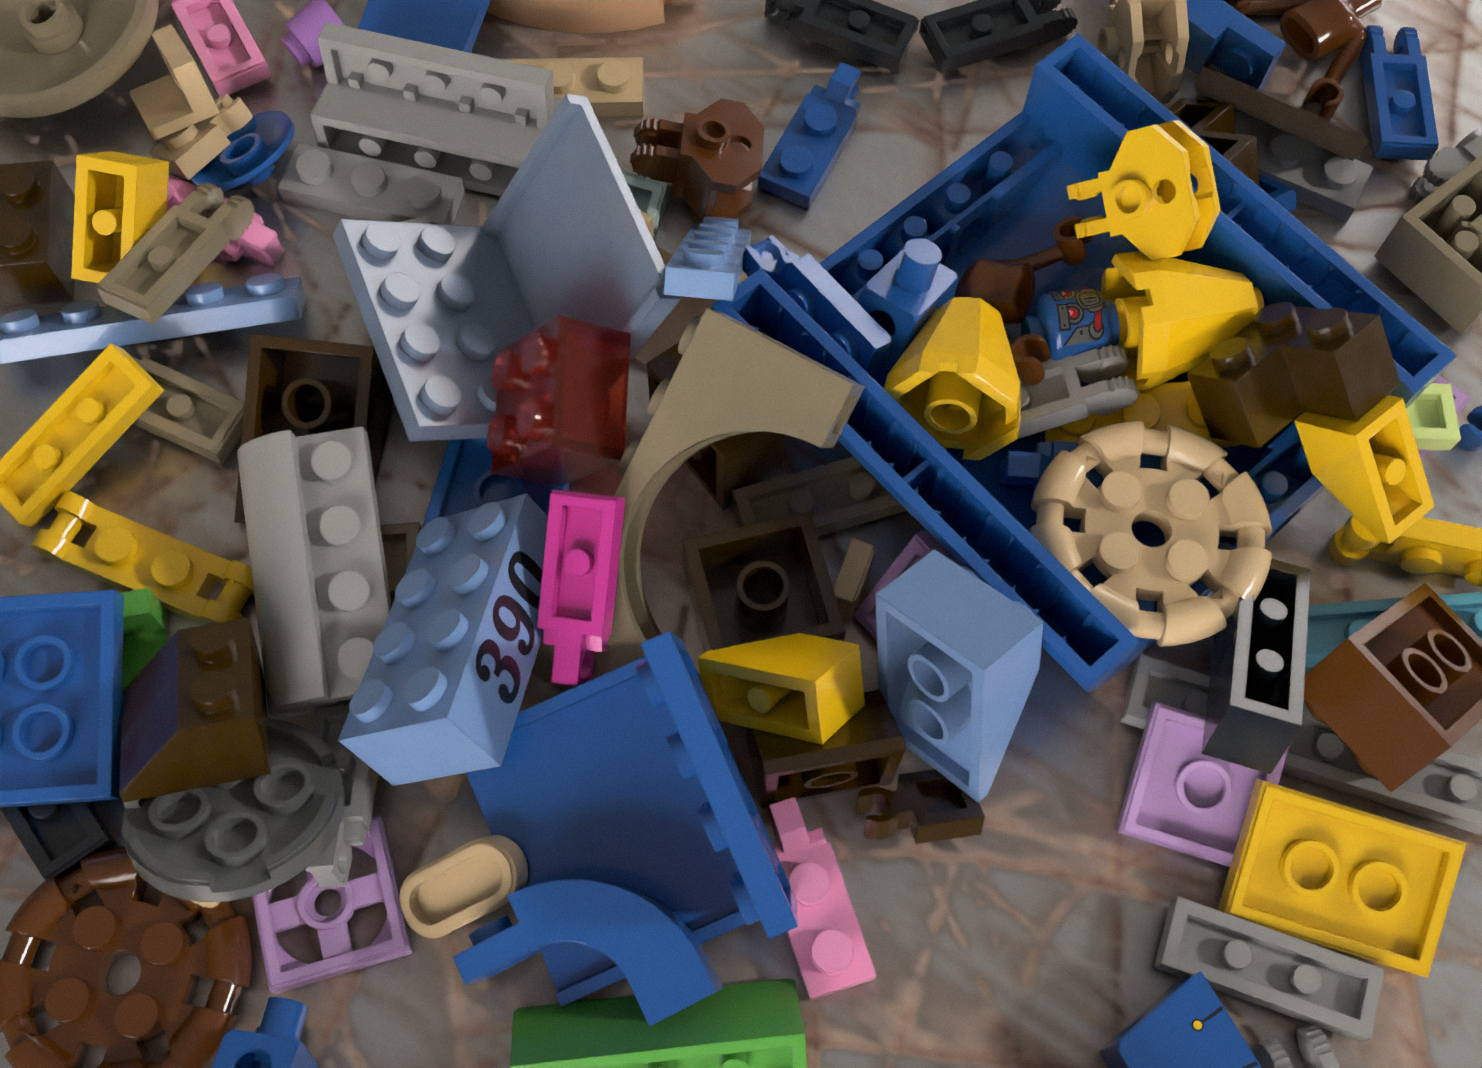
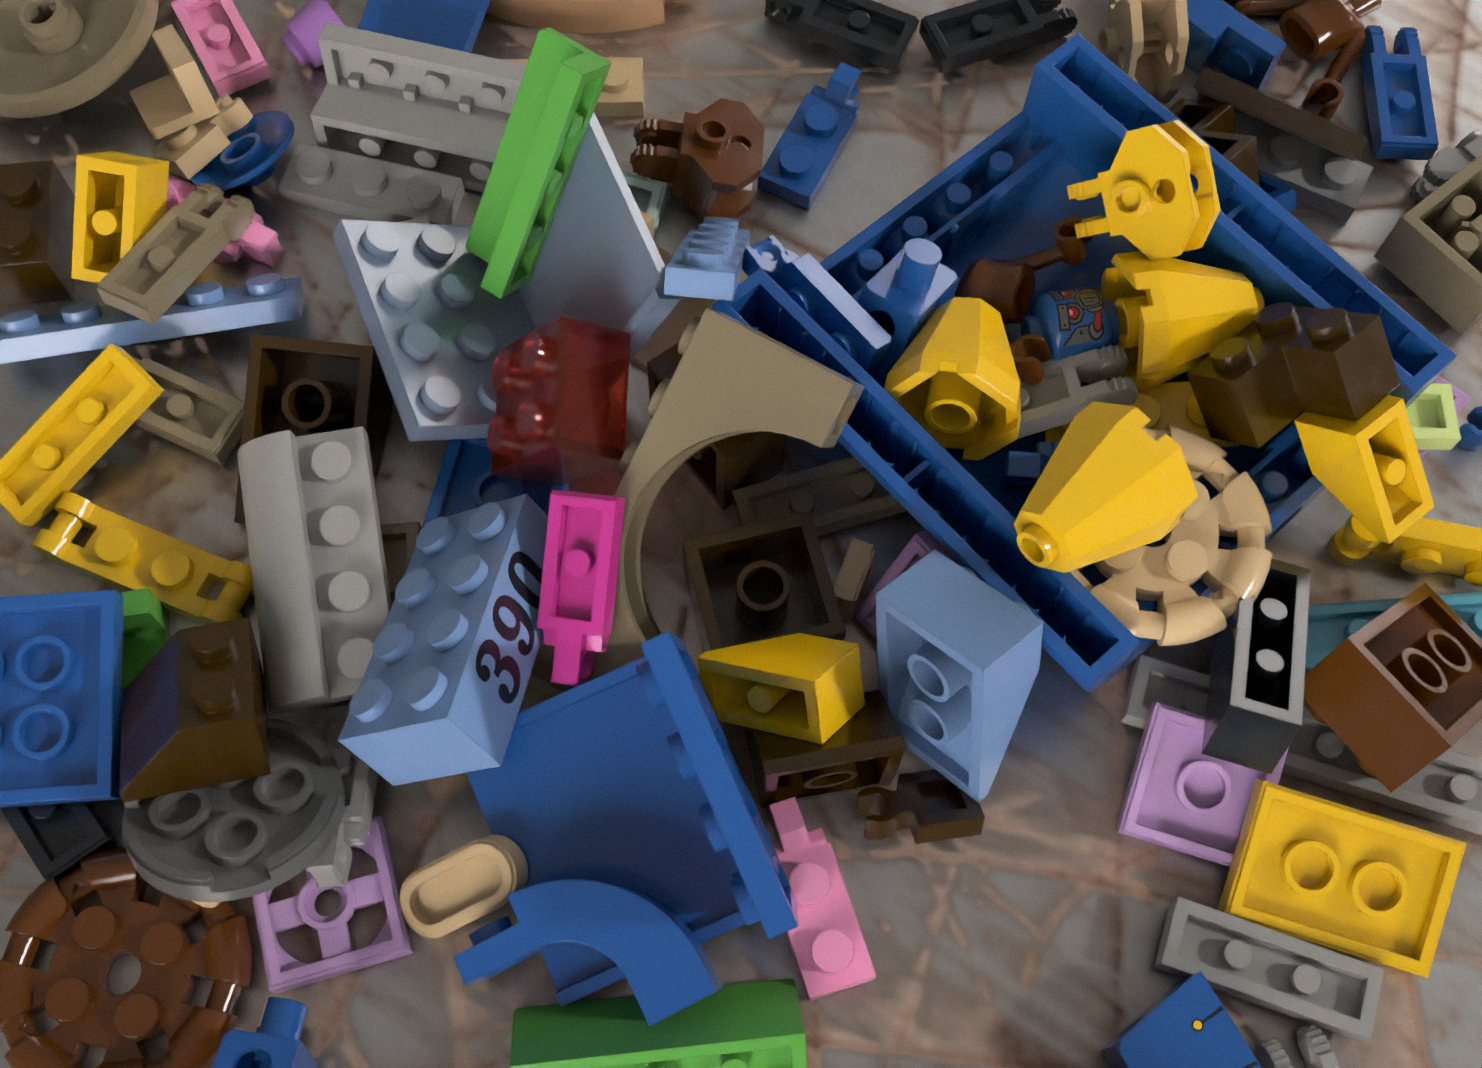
none -> bright green panel [466,27,612,299]
none -> yellow cone [1013,401,1198,573]

